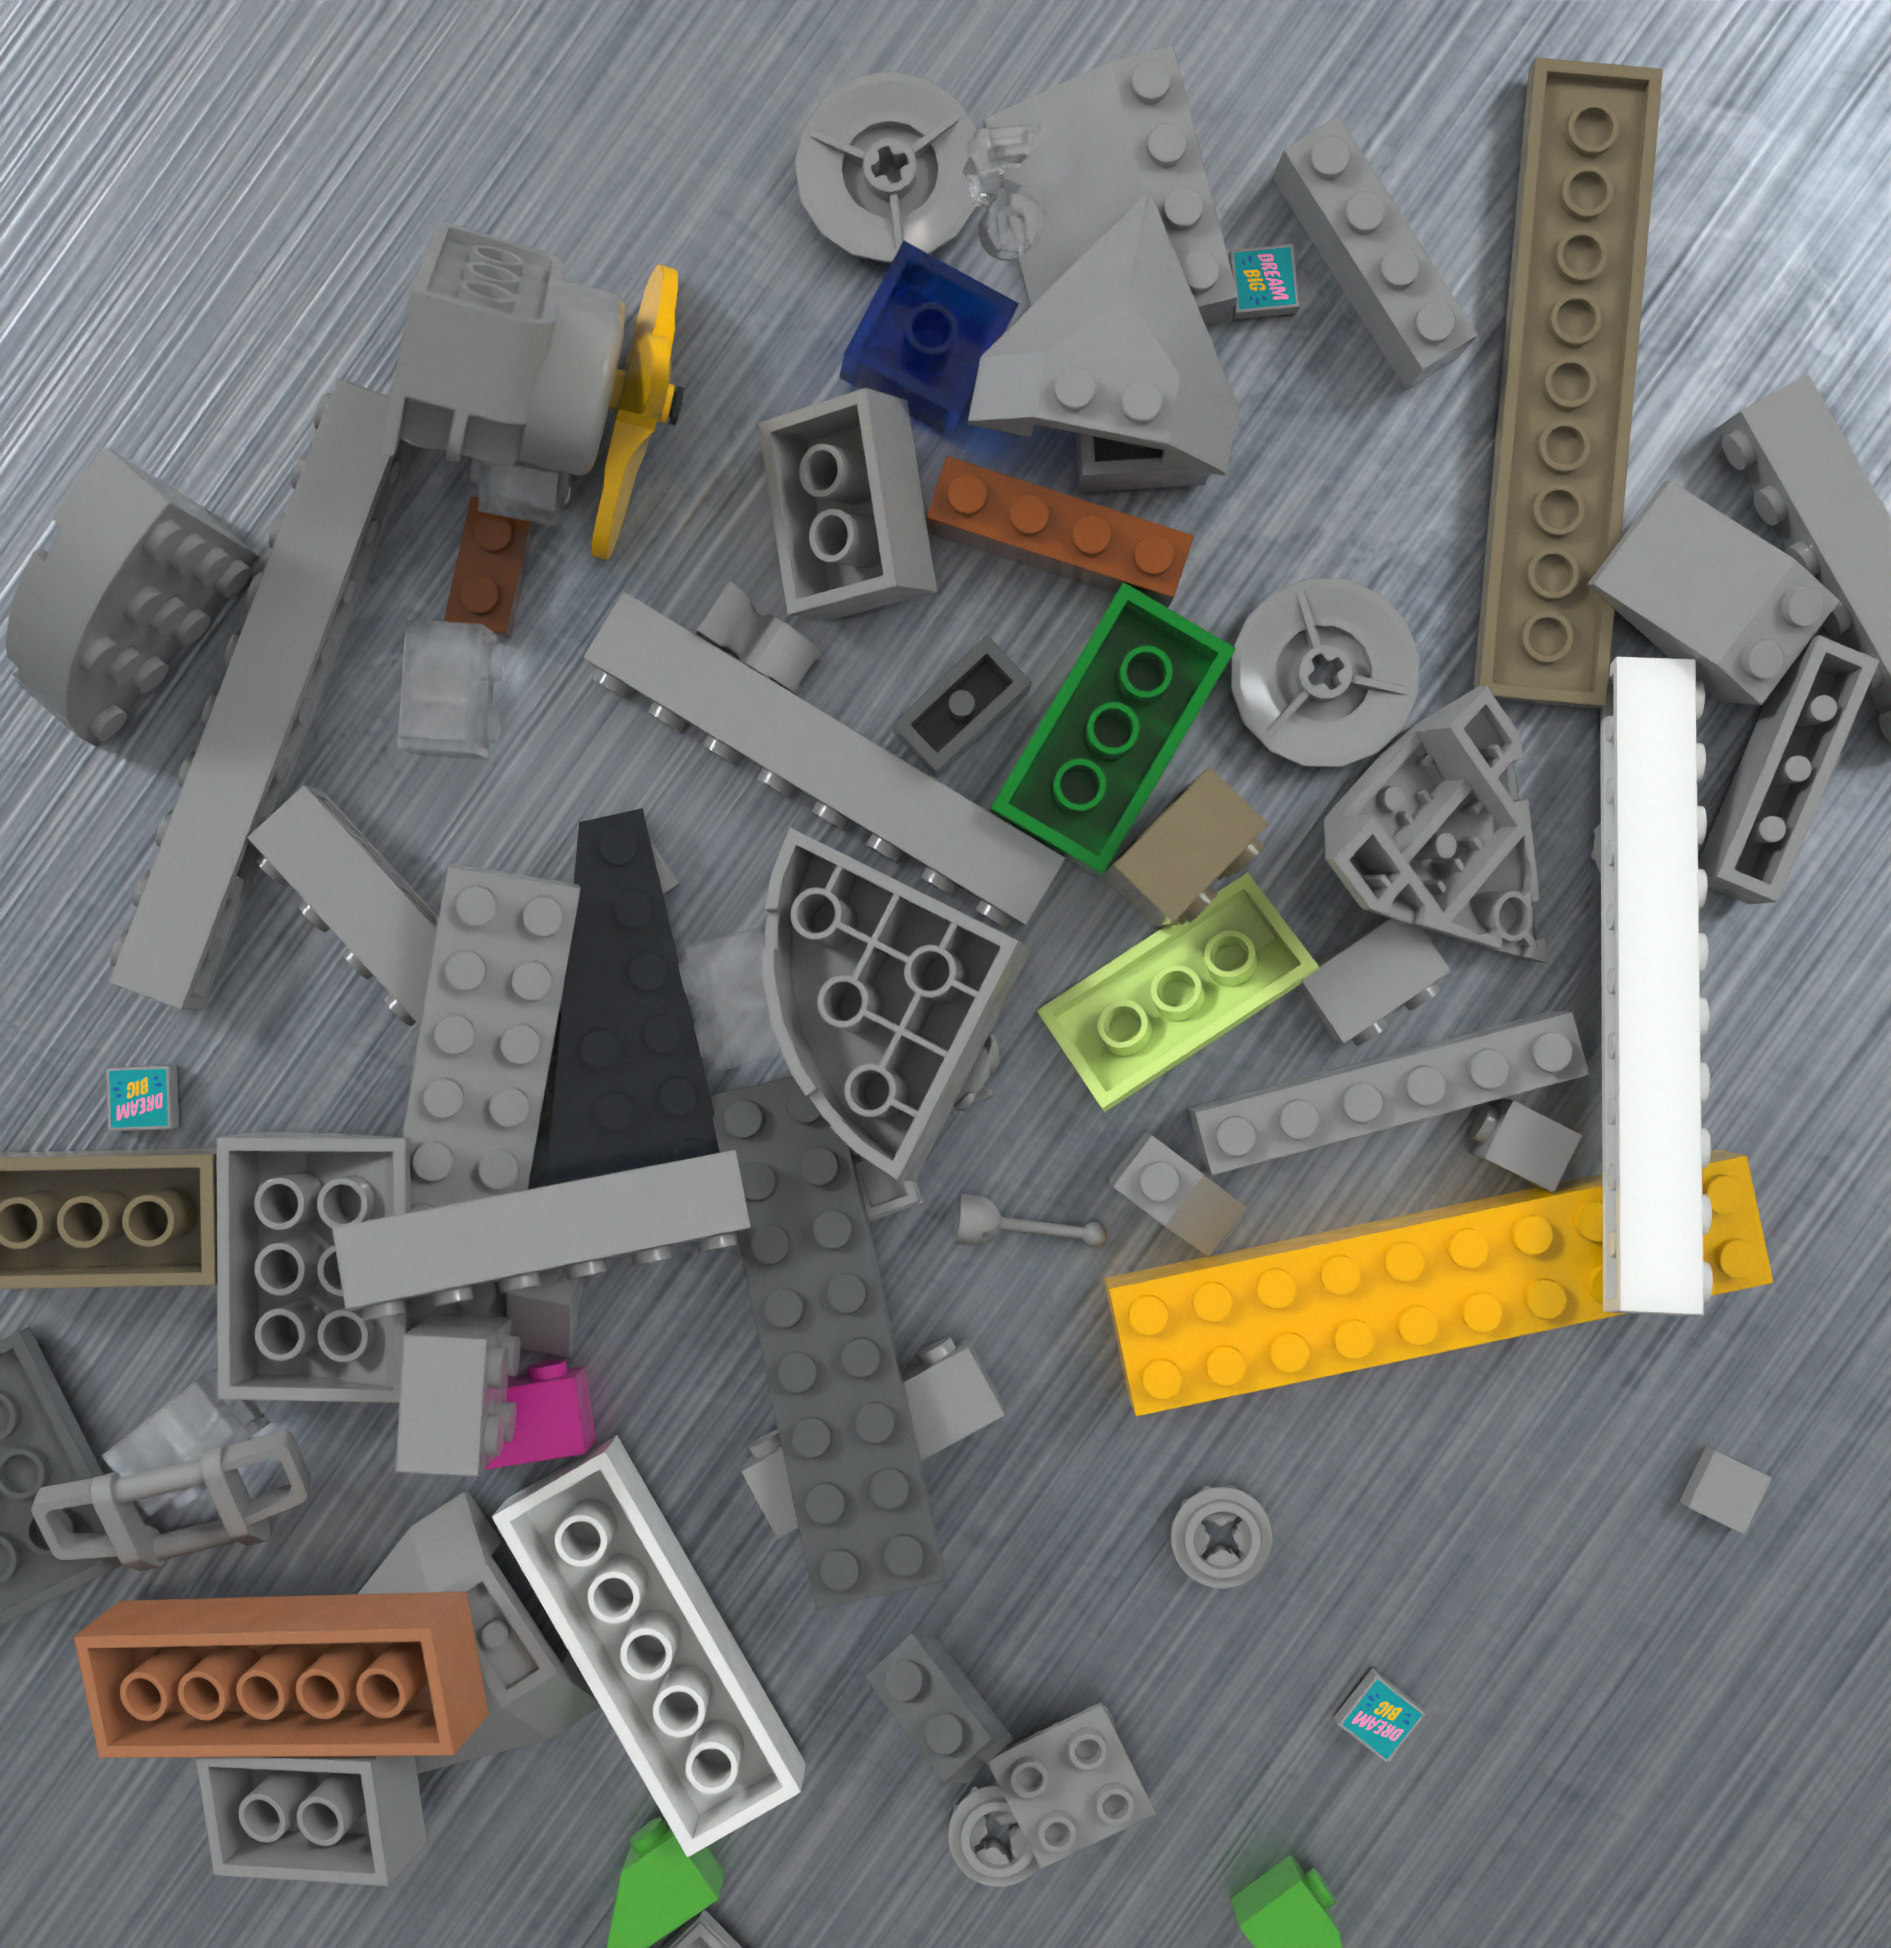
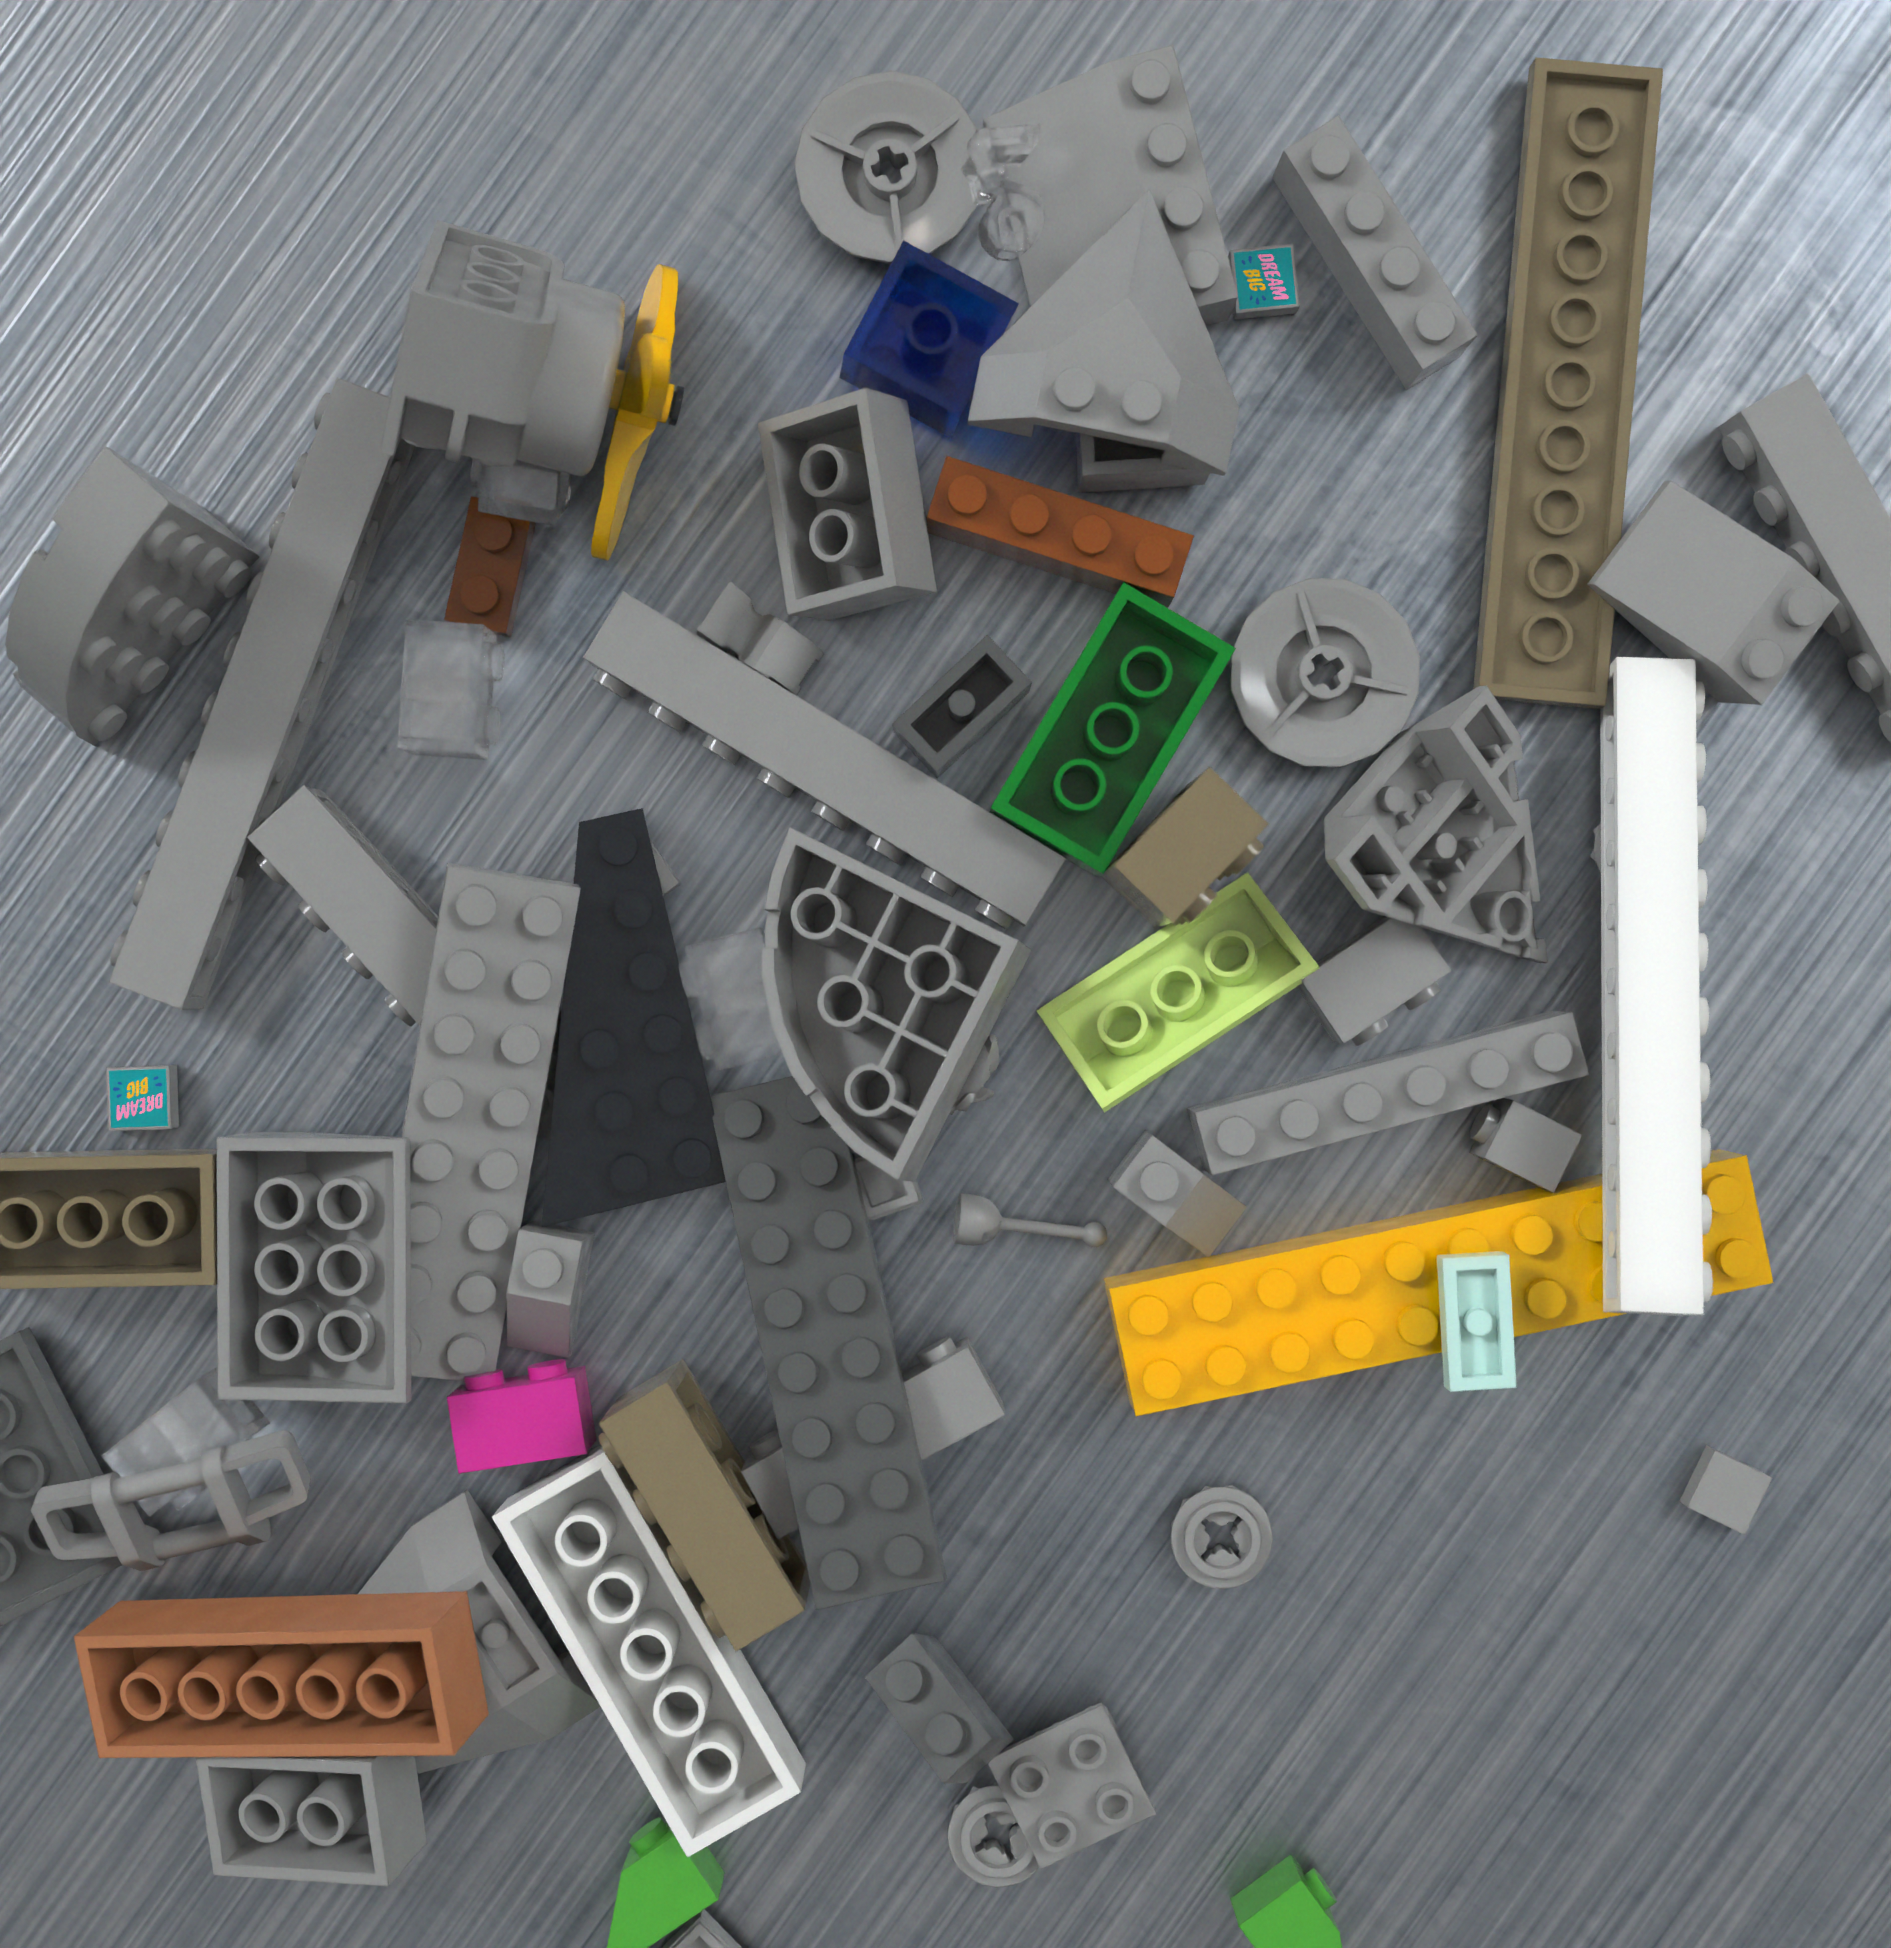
light grey brick [332,1150,751,1321] -> none
light grey brick [396,1313,520,1477] -> none
tile [1334,1668,1427,1764] -> none
light grey brick [1698,635,1880,904] -> none
none -> dark tan brick [598,1359,811,1652]
none -> light aqua plate [1437,1251,1517,1392]

